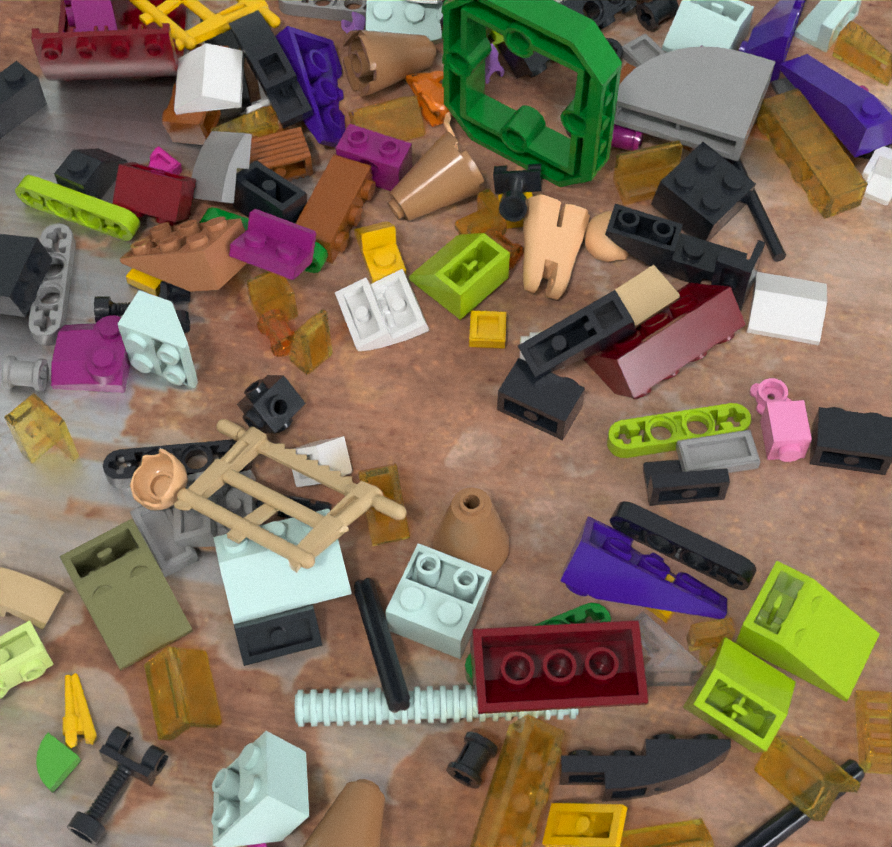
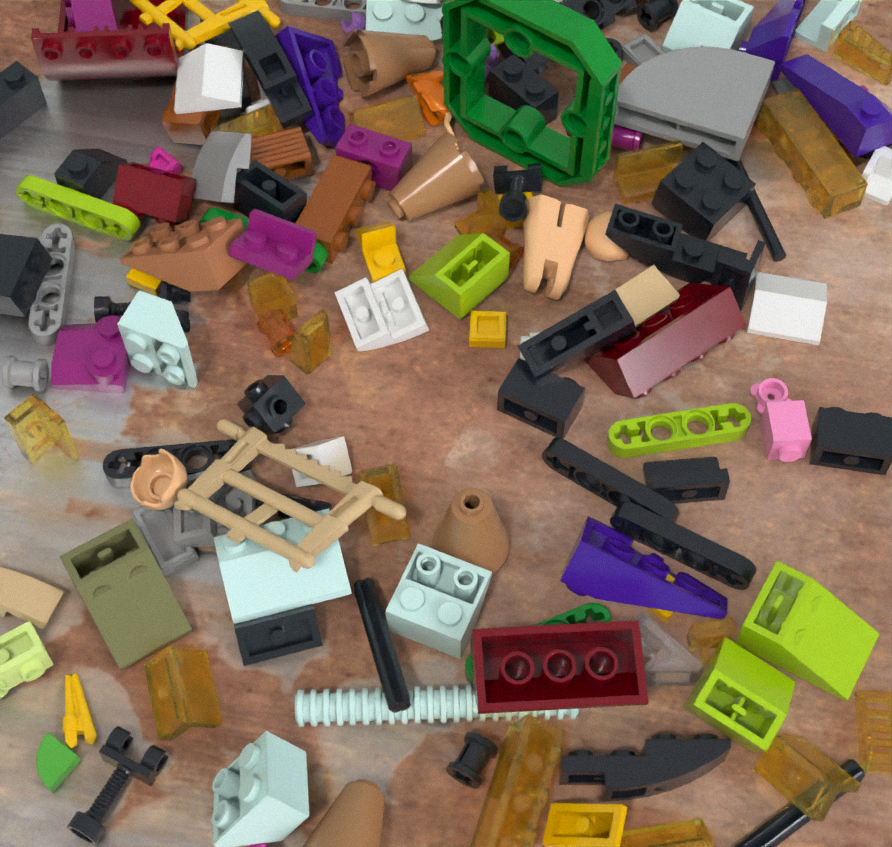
light grey tile [676,430,760,473] -> none
none -> black brick [489,54,559,125]
none -> black beam [542,438,679,522]

